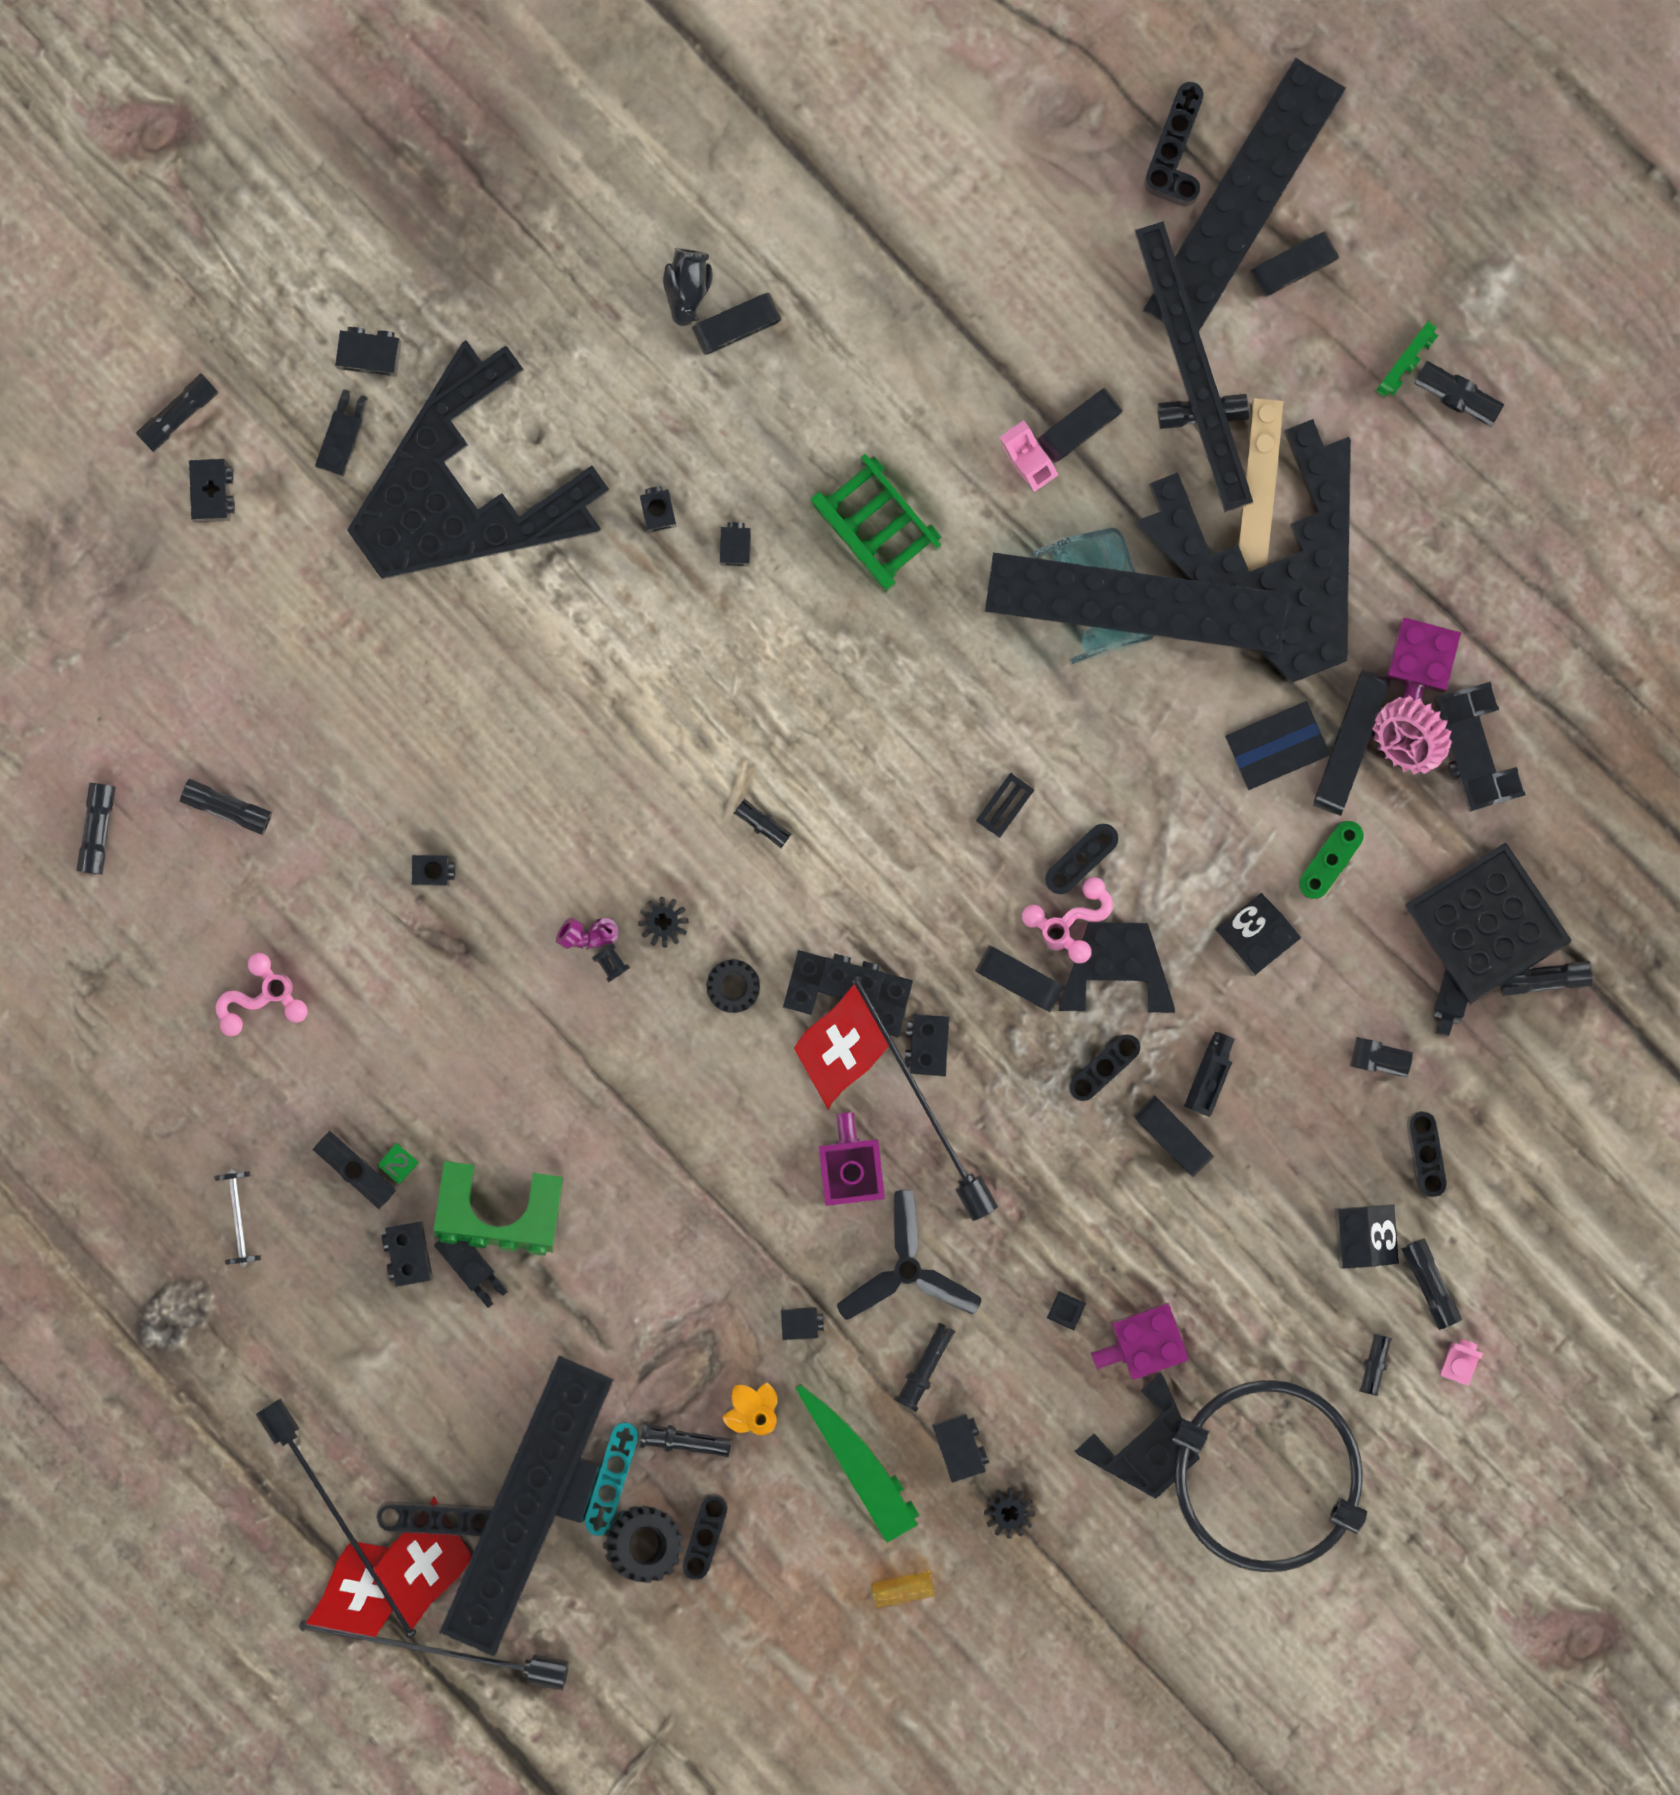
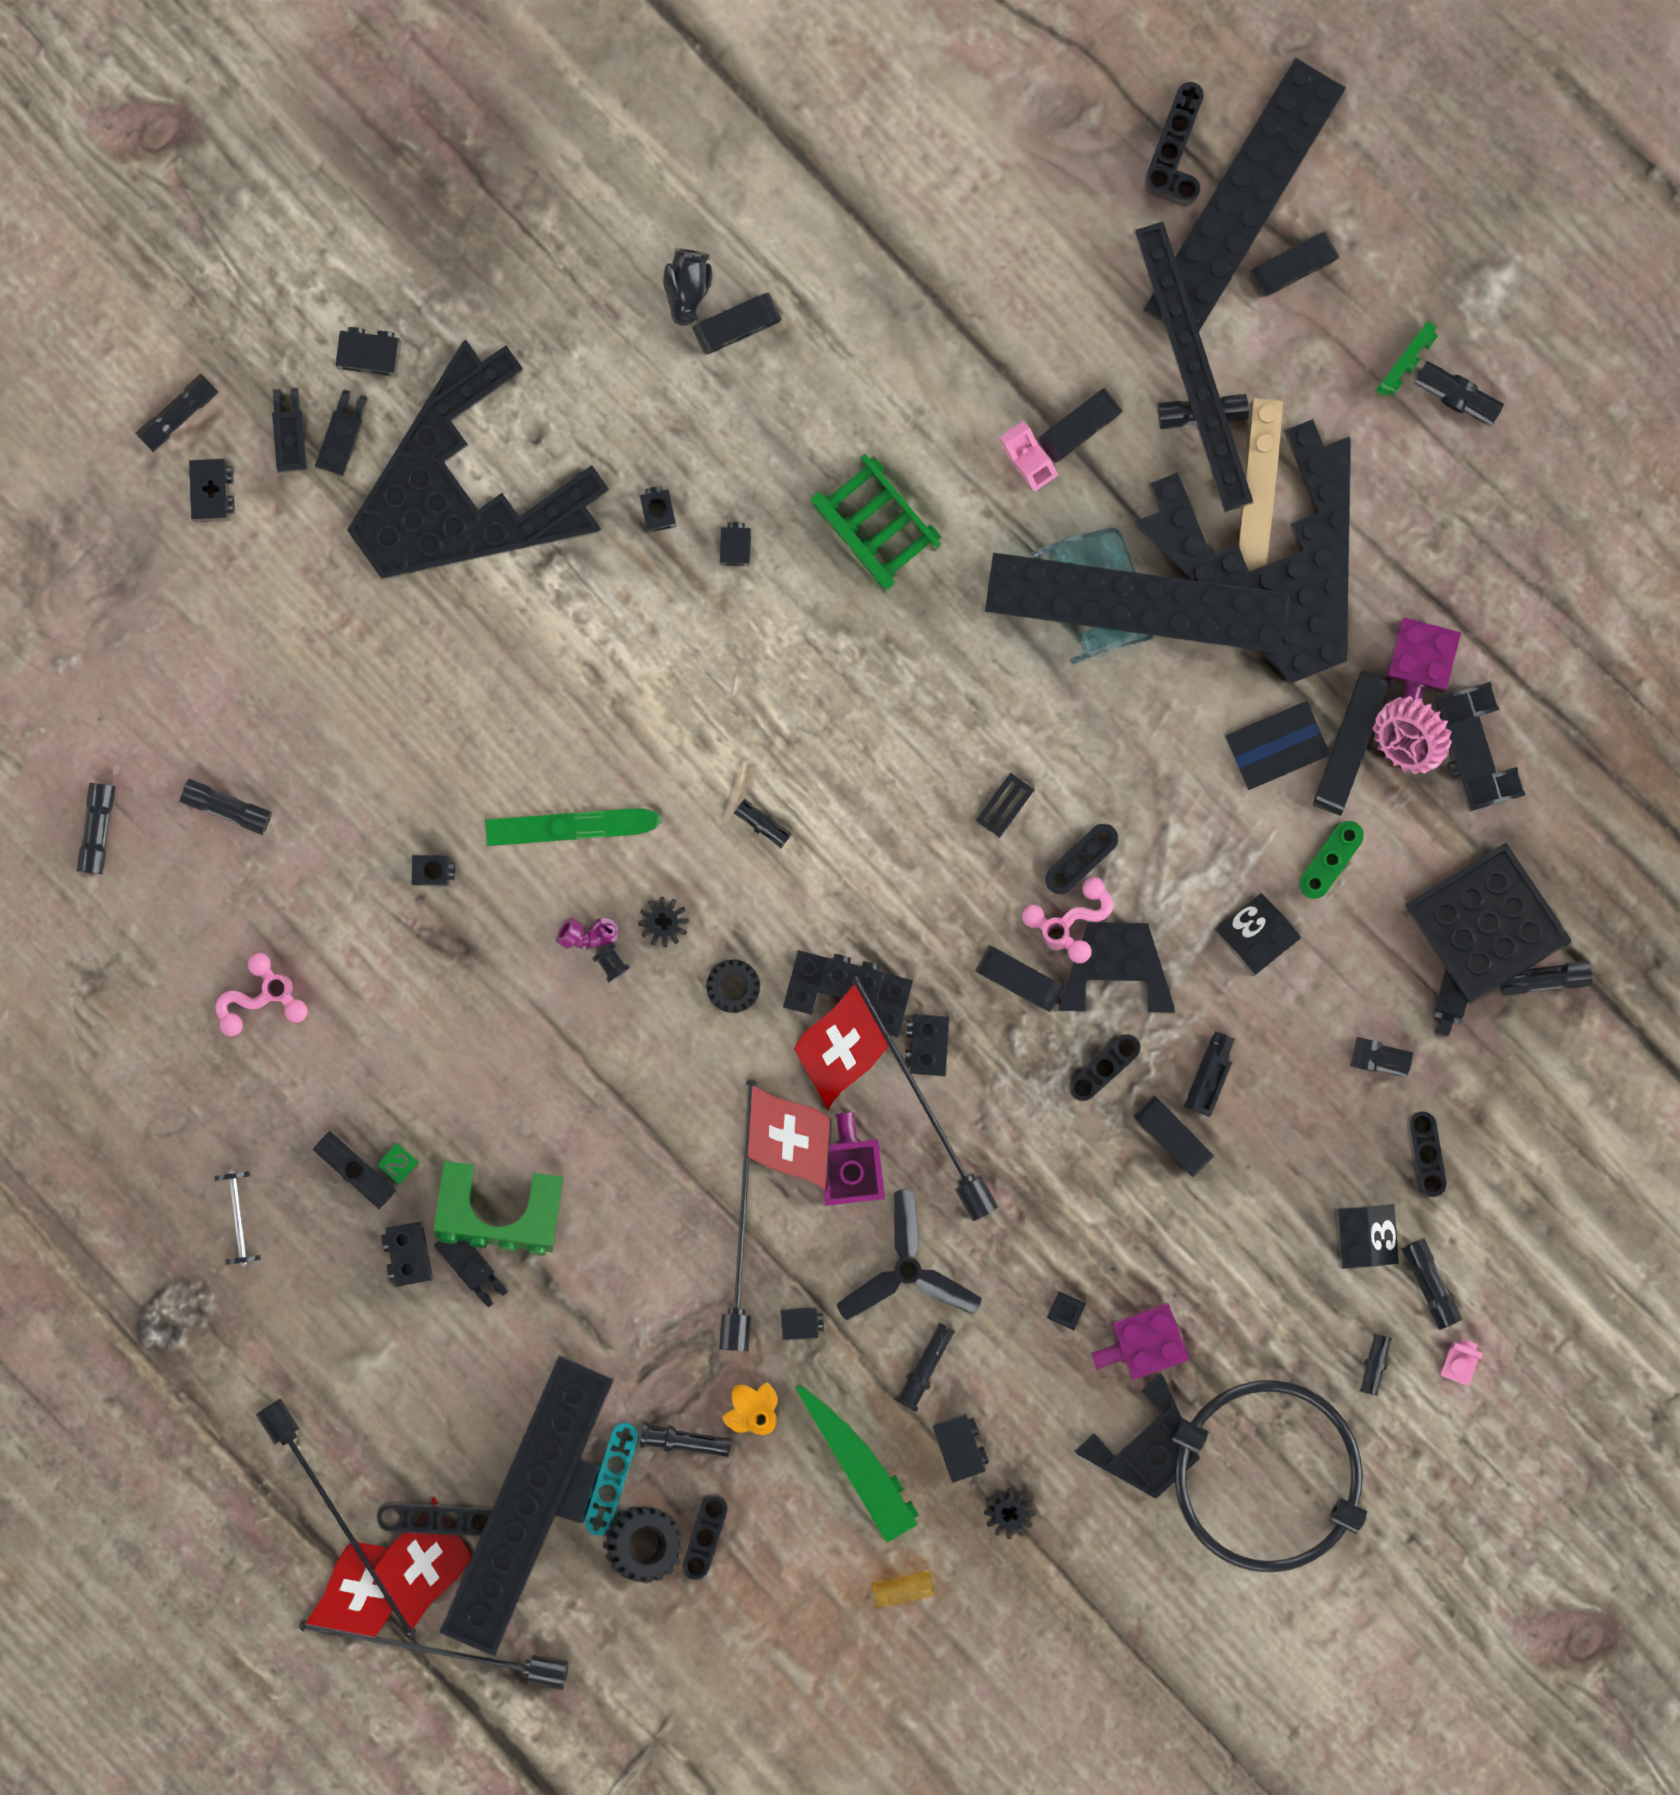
none -> black hinge [272,388,308,473]
none -> green piece [485,808,662,846]
none -> flag [719,1079,832,1352]

